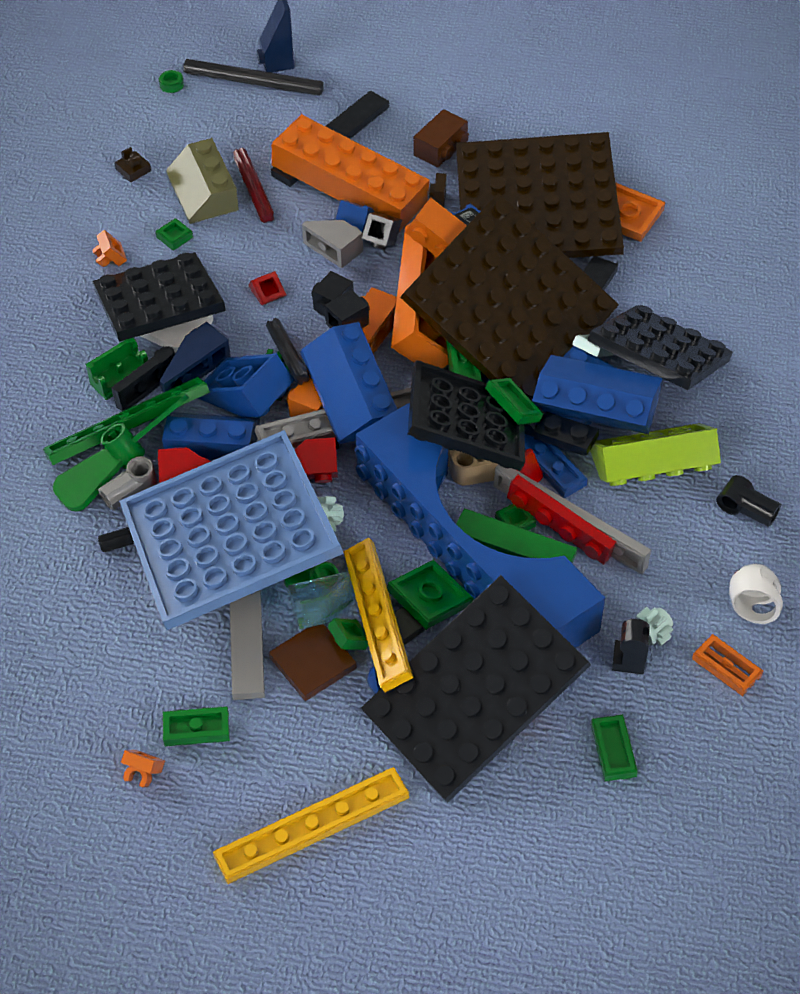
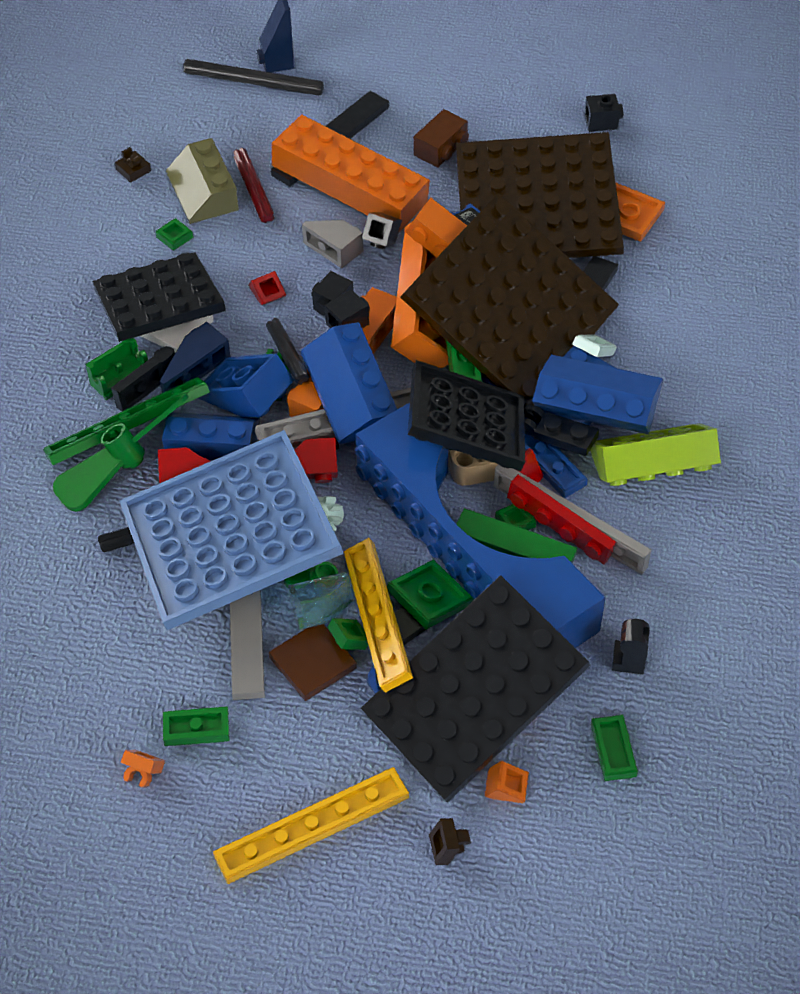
orange tile [92,230,127,267] -> none
light grey piece [98,456,157,510] -> none
green tile [159,70,184,93] -> none
blue tile [335,200,375,232] -> none
dark brown plate [429,173,447,207] -> none
green tile [485,378,543,425] -> none
black plate [587,305,733,390] -> none
light aqua gear [636,607,673,646] -> none
orange tile [692,634,763,696] -> none
black piece [716,475,782,527] -> none
white helmet [729,564,783,624] -> none
none -> dark brown tile [429,818,471,865]
none -> orange slope [485,760,529,803]
none -> black brick [584,94,623,132]

